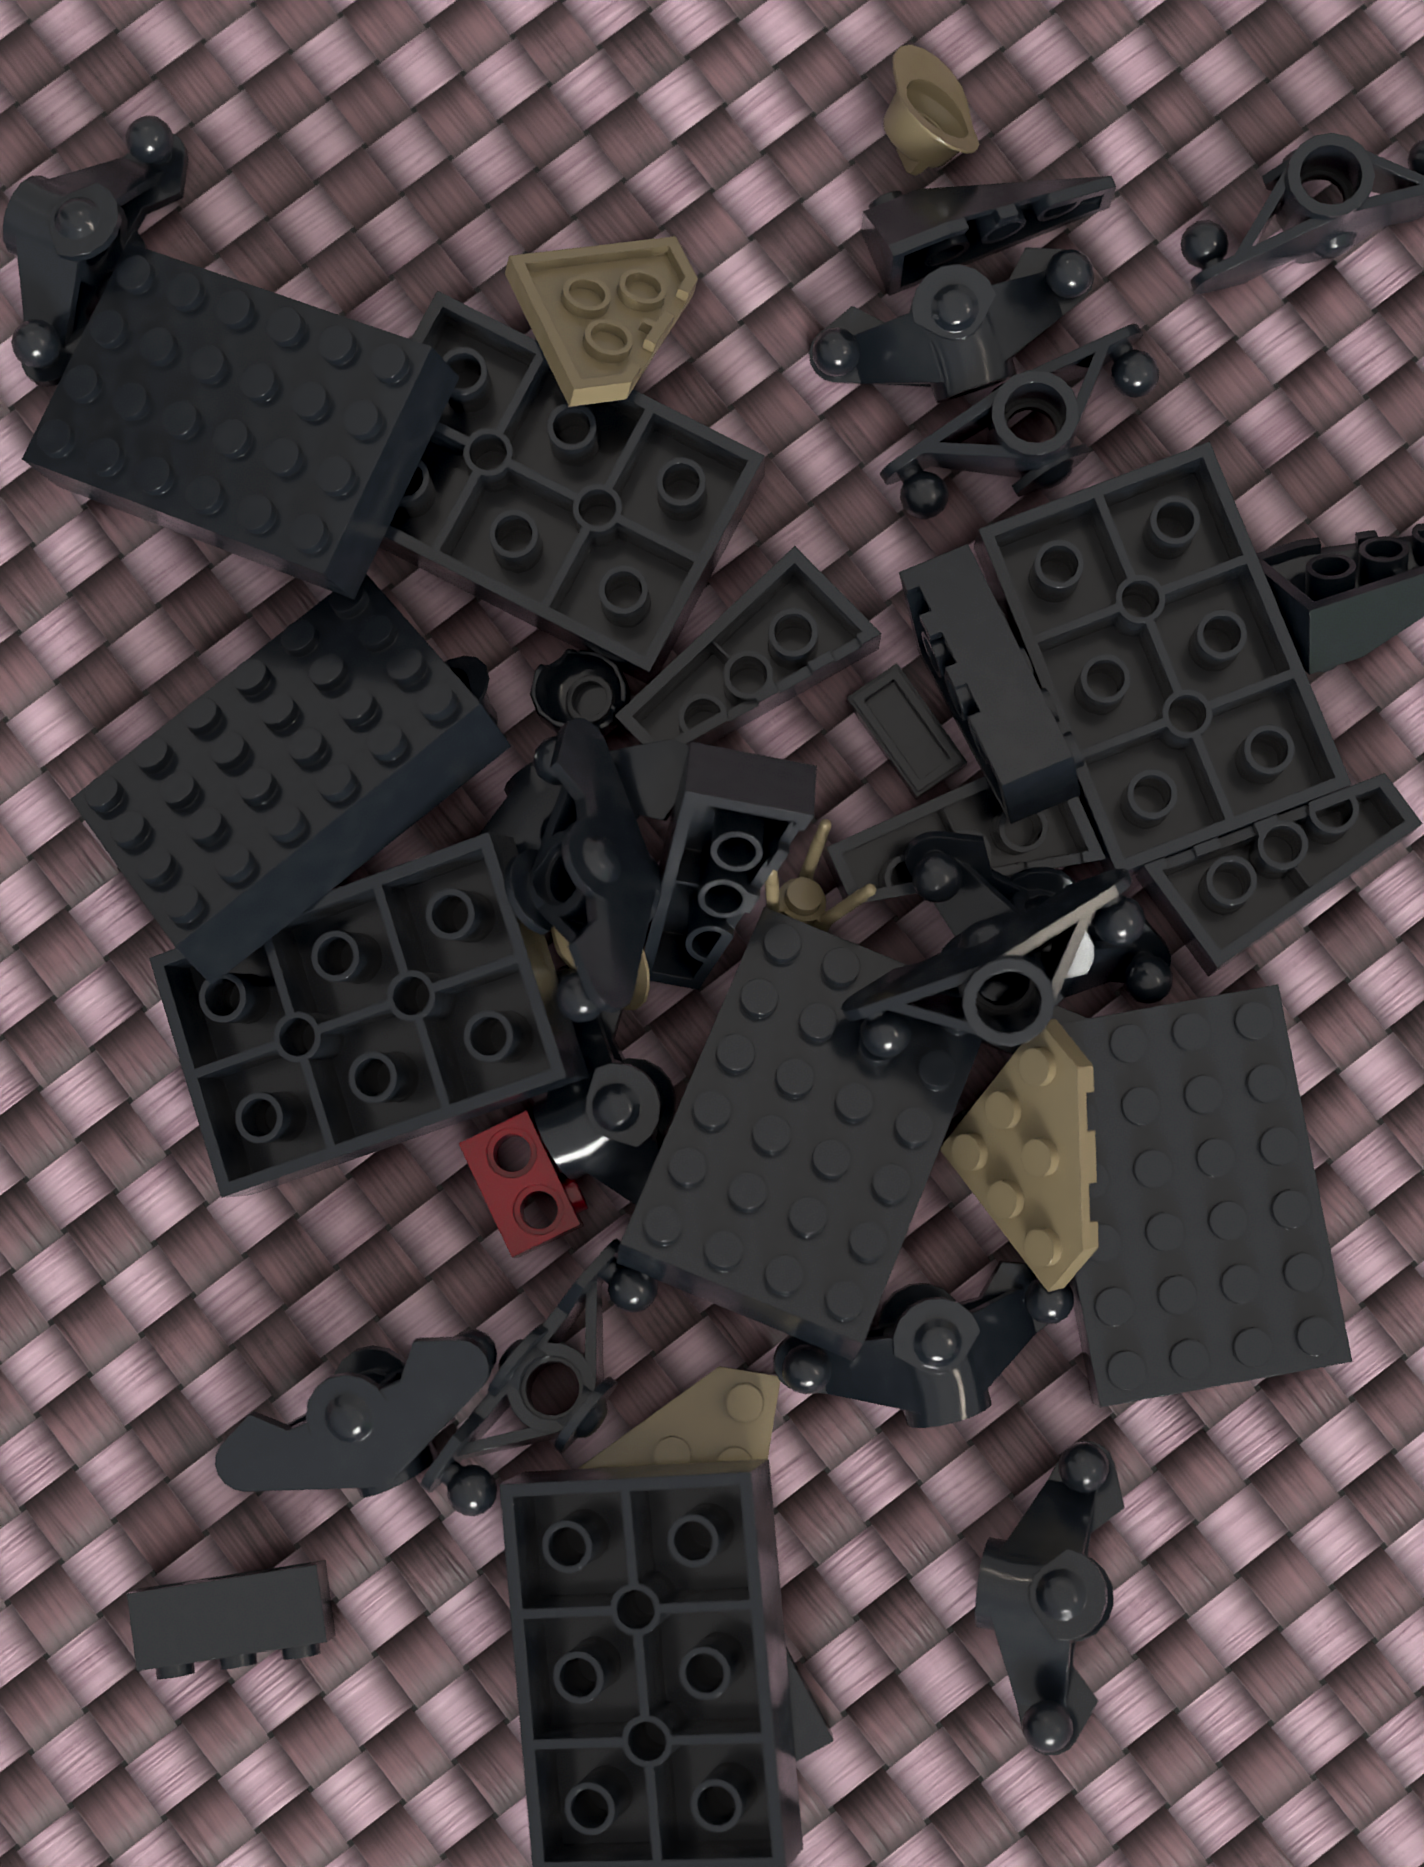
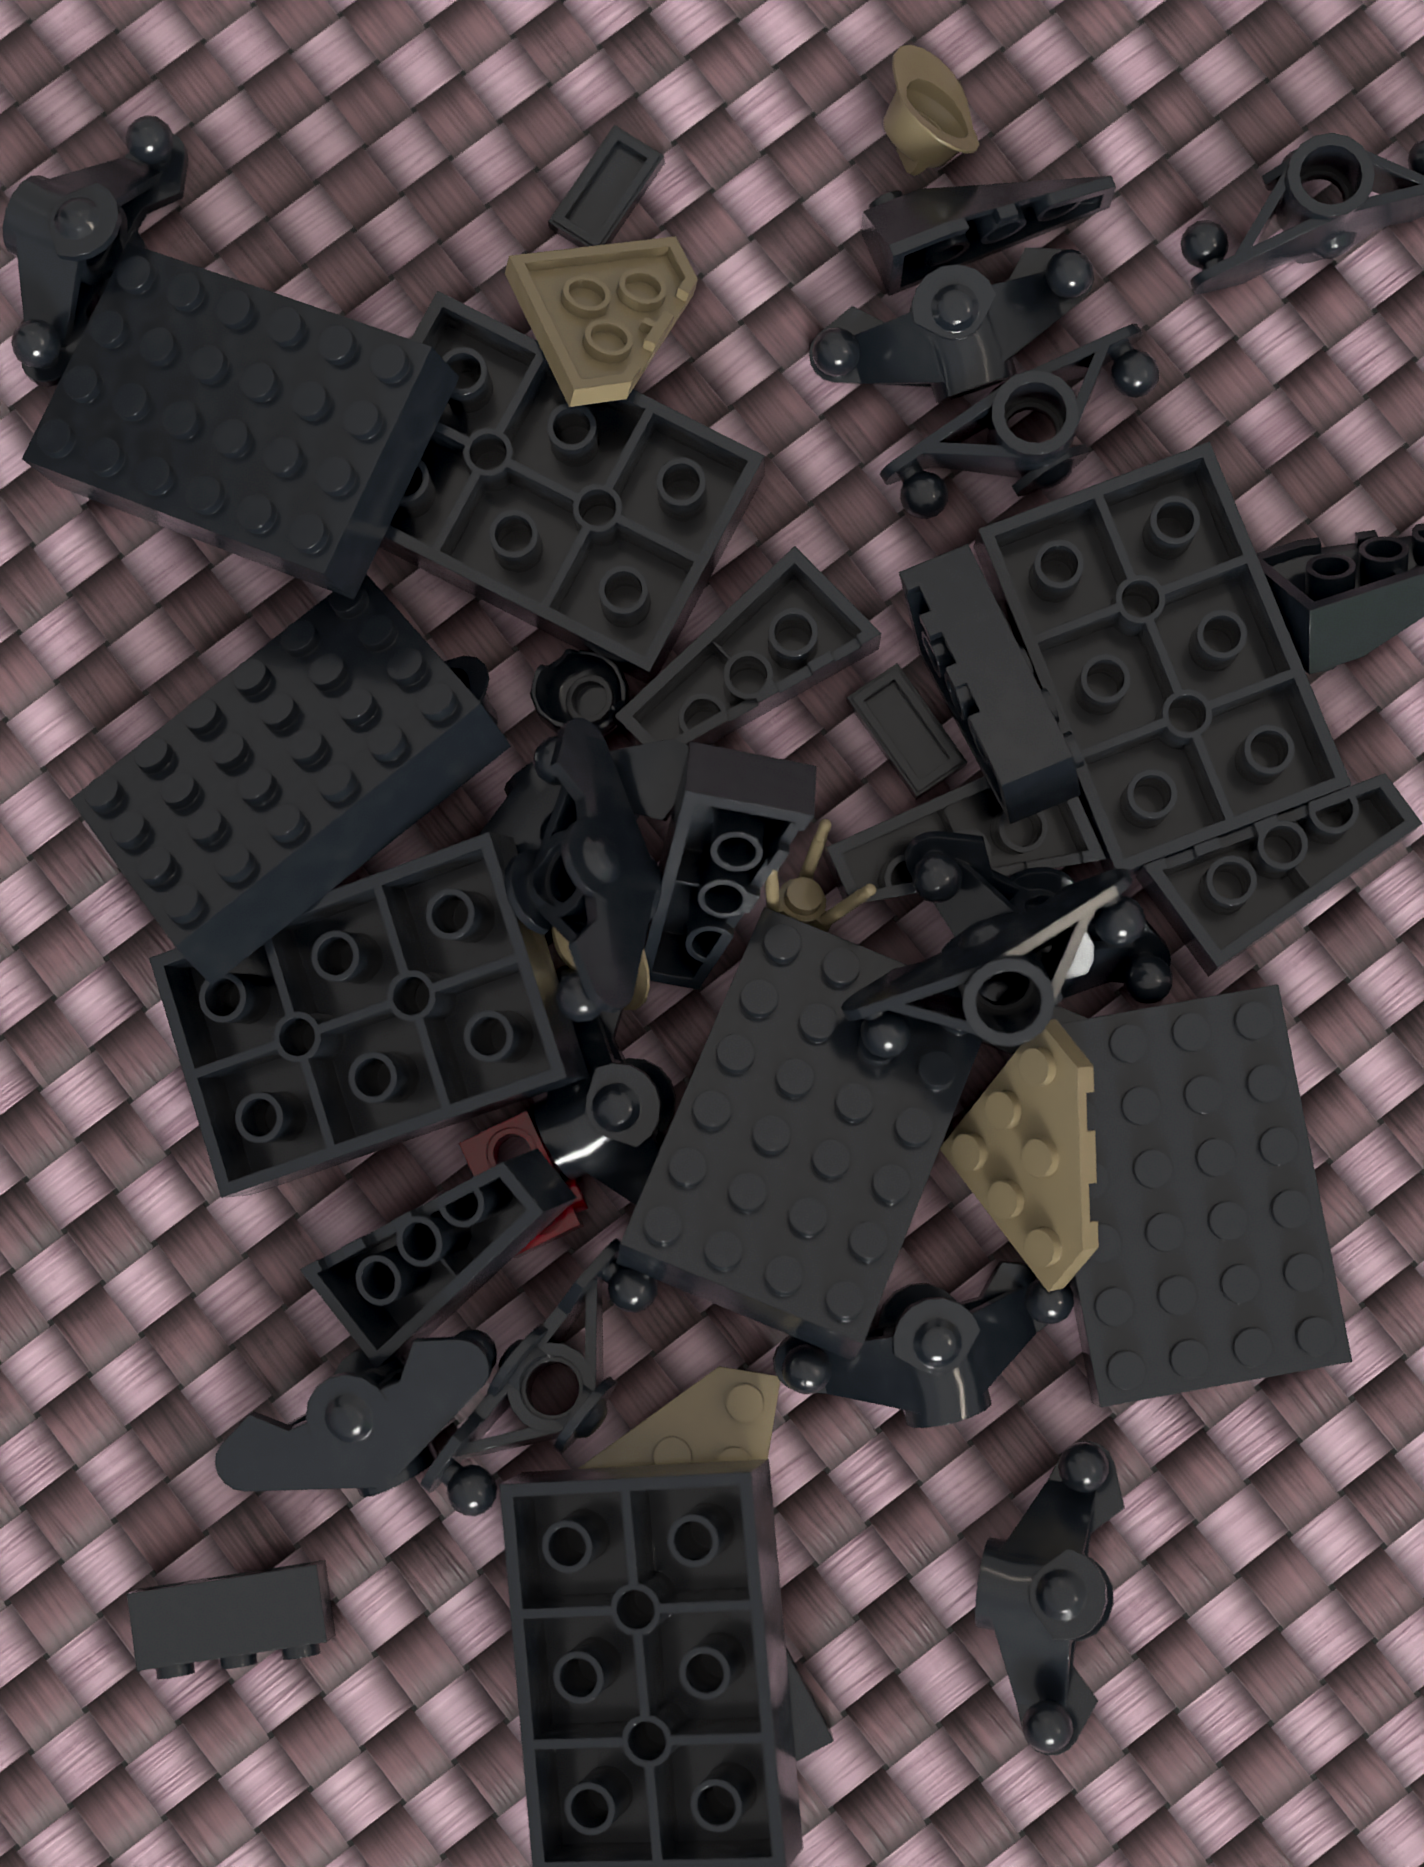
none -> black wedge [300,1148,577,1368]
none -> black tile [548,125,665,247]

